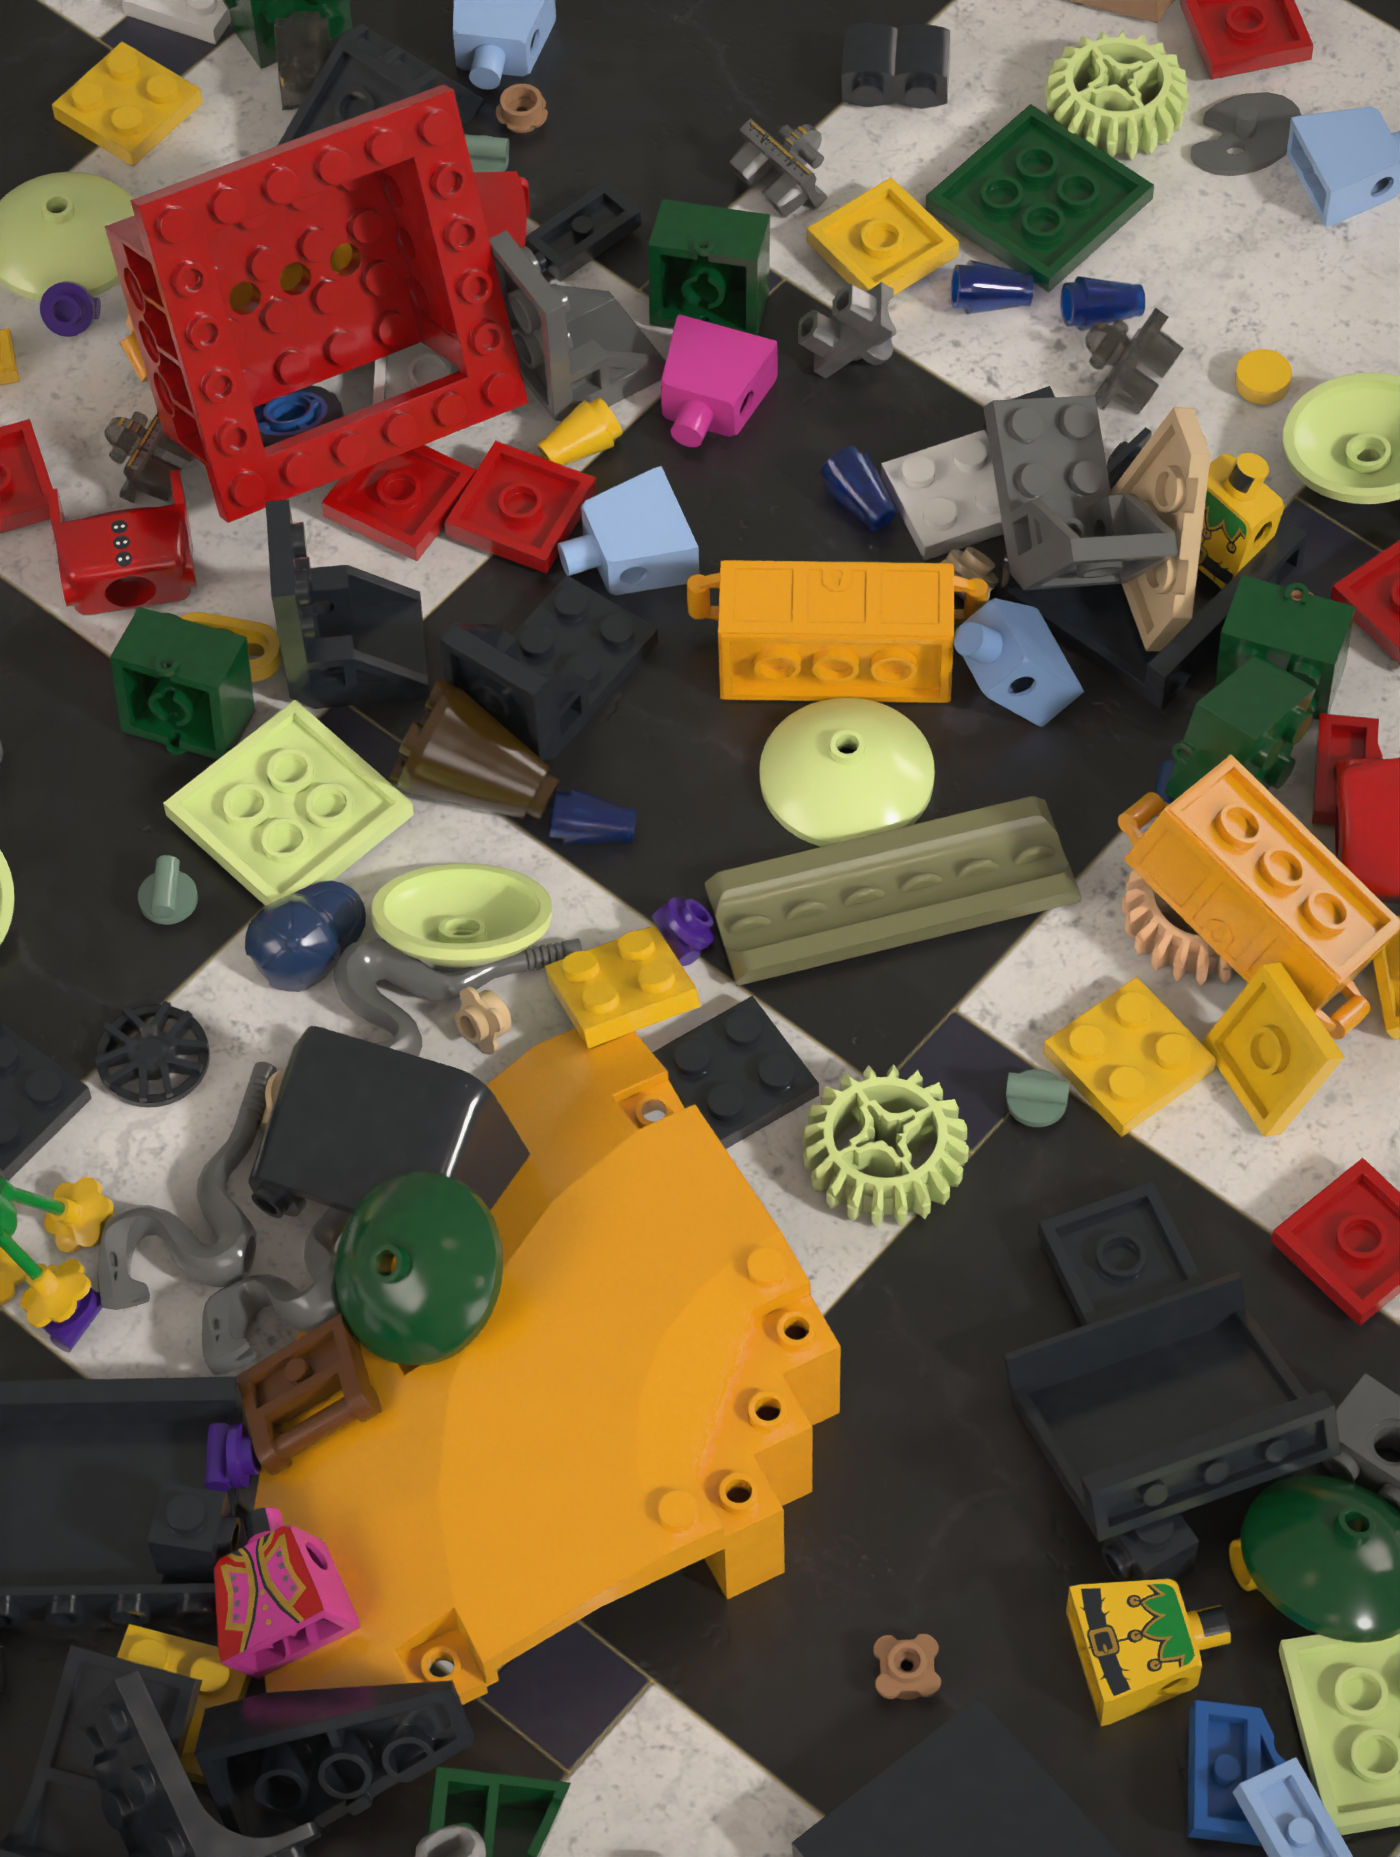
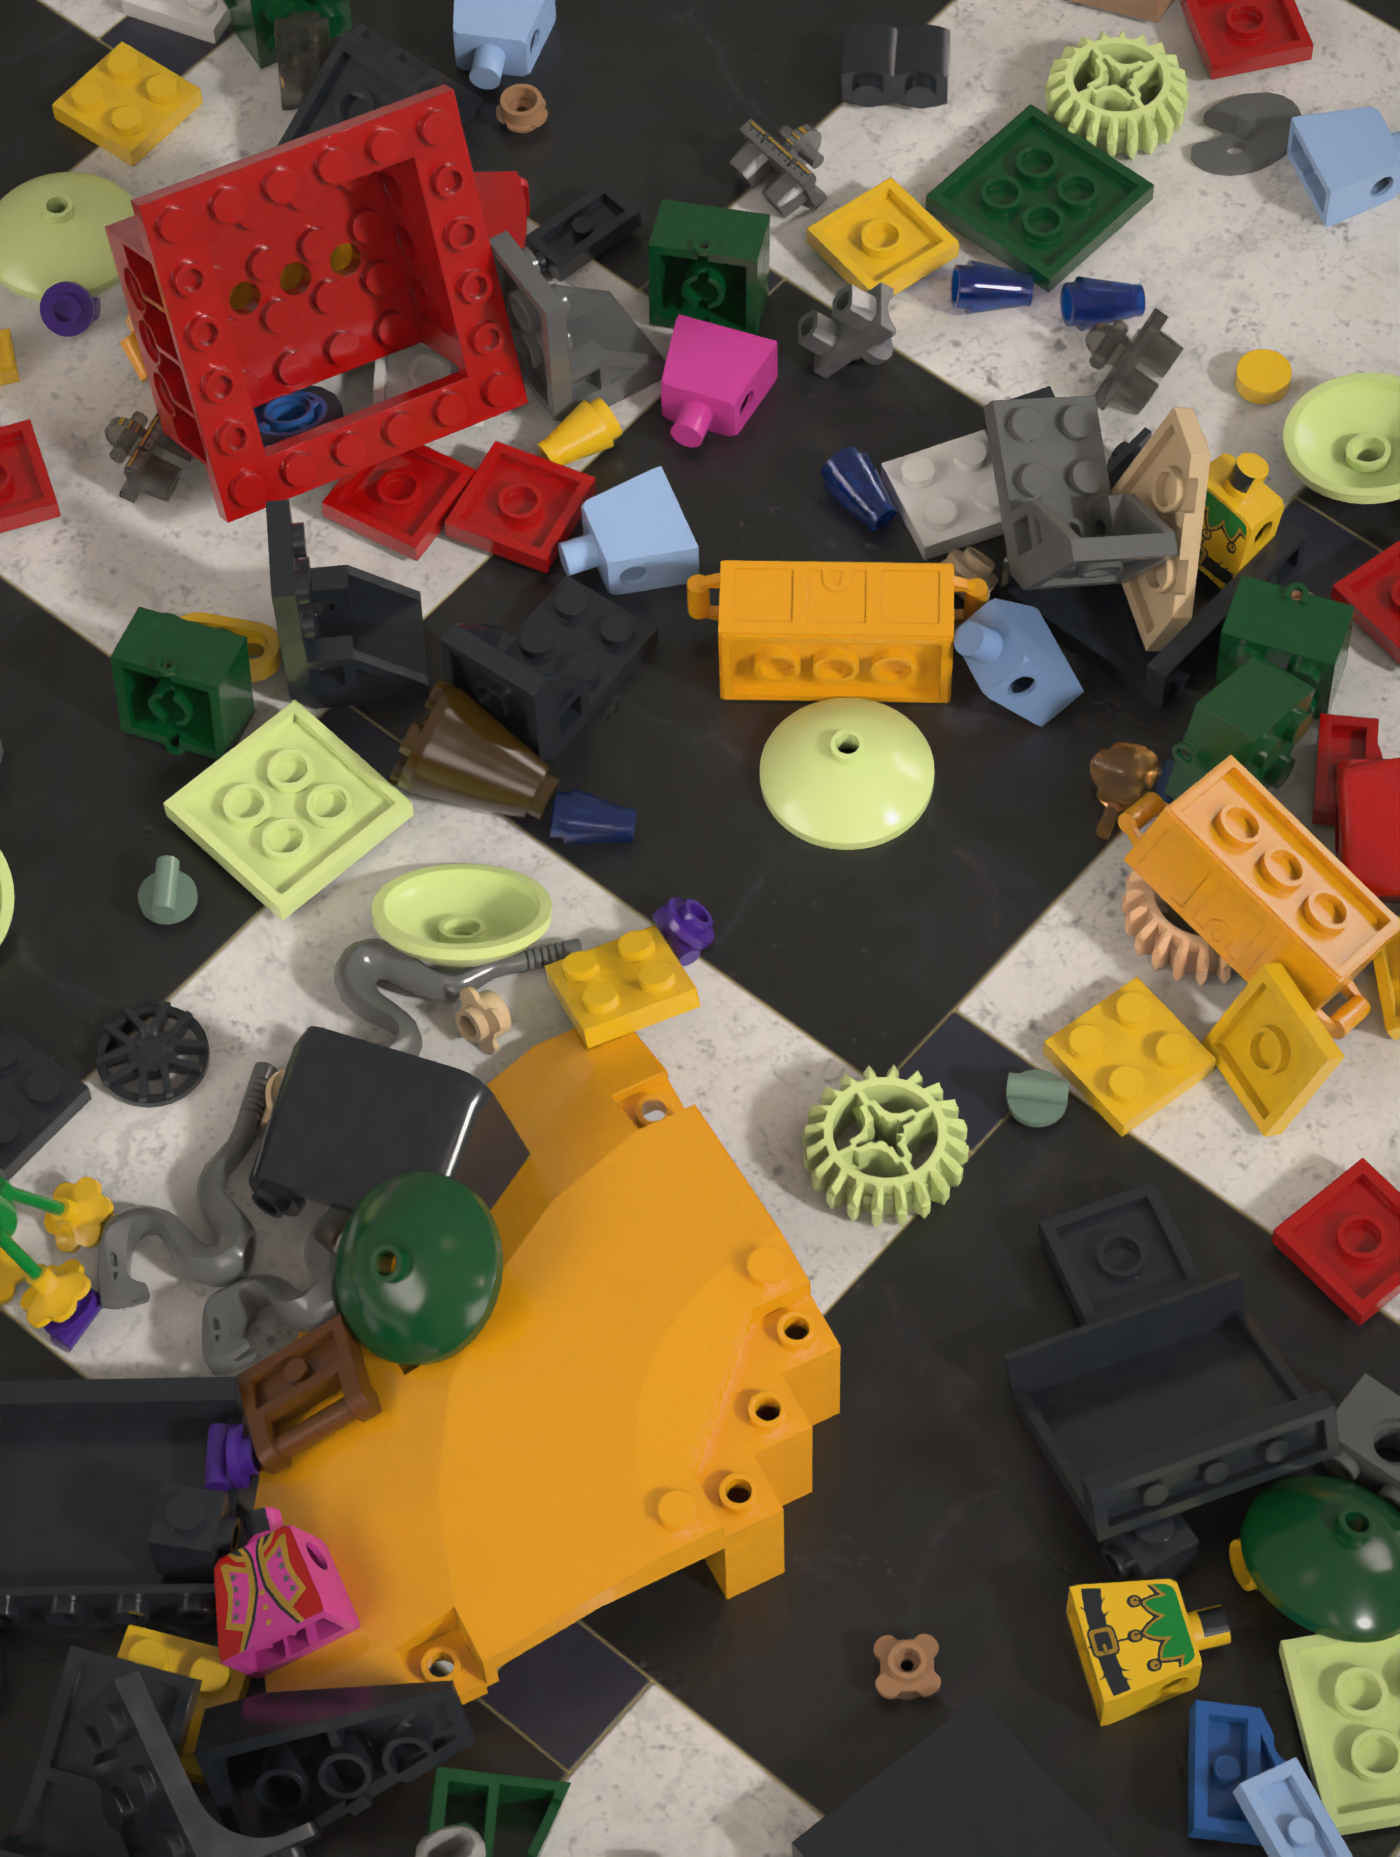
red piece [47,469,197,615] -> none
dark blue piece [245,881,366,992] -> none
sand green plate [464,134,509,173] -> none
black plate [652,995,819,1149] -> none
olive plate [705,796,1081,986] -> none
none -> clear orange piece [1090,742,1159,839]

